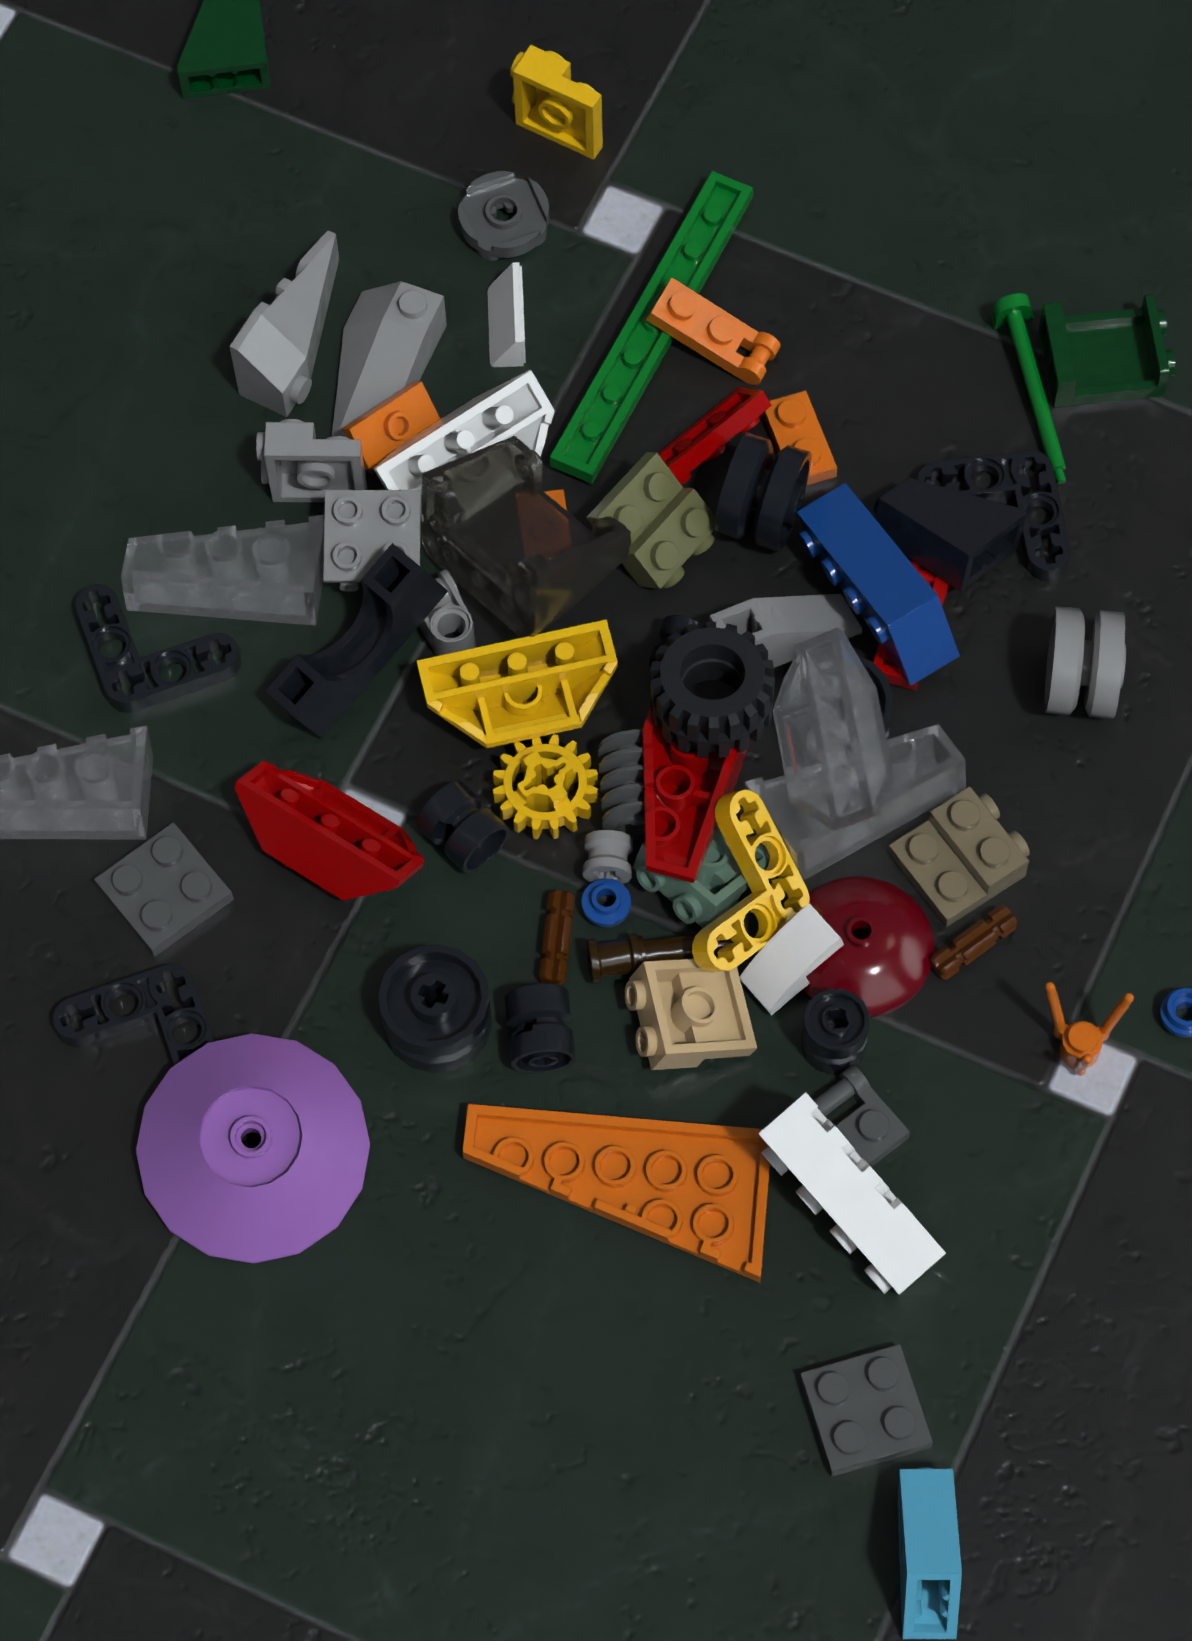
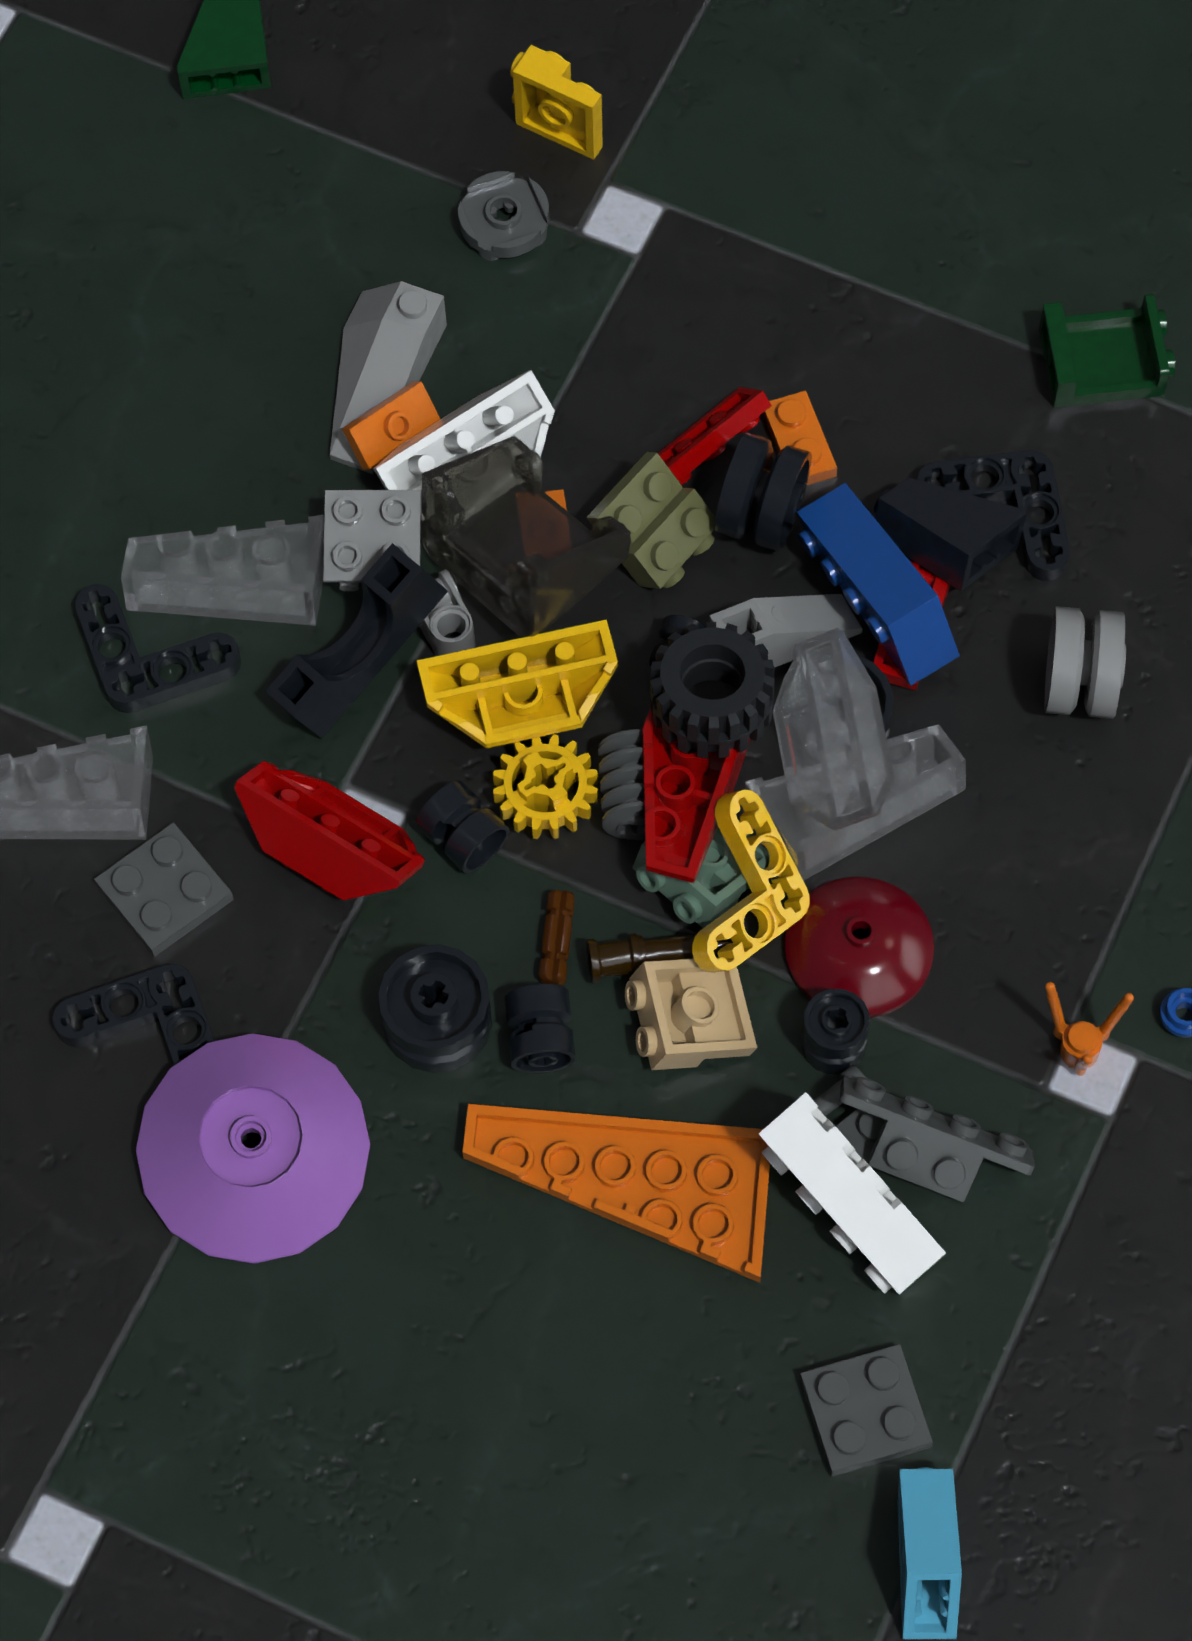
light grey wedge [229,230,339,417] -> none
light grey plate [256,419,367,502] -> none
white slope [487,262,526,367] -> none
green plate [550,171,753,484] -> none
light grey wheel [582,830,634,884] -> none
blue plate [582,879,631,927] -> none
orange plate [646,278,781,385] -> none
white slope [740,903,844,1016] -> none
dark tan plate [888,786,1030,928] -> none
reddish brown axle [930,905,1018,980] -> none
green piece [991,293,1066,484] -> none
none -> dark grey bracket [840,1077,1035,1203]

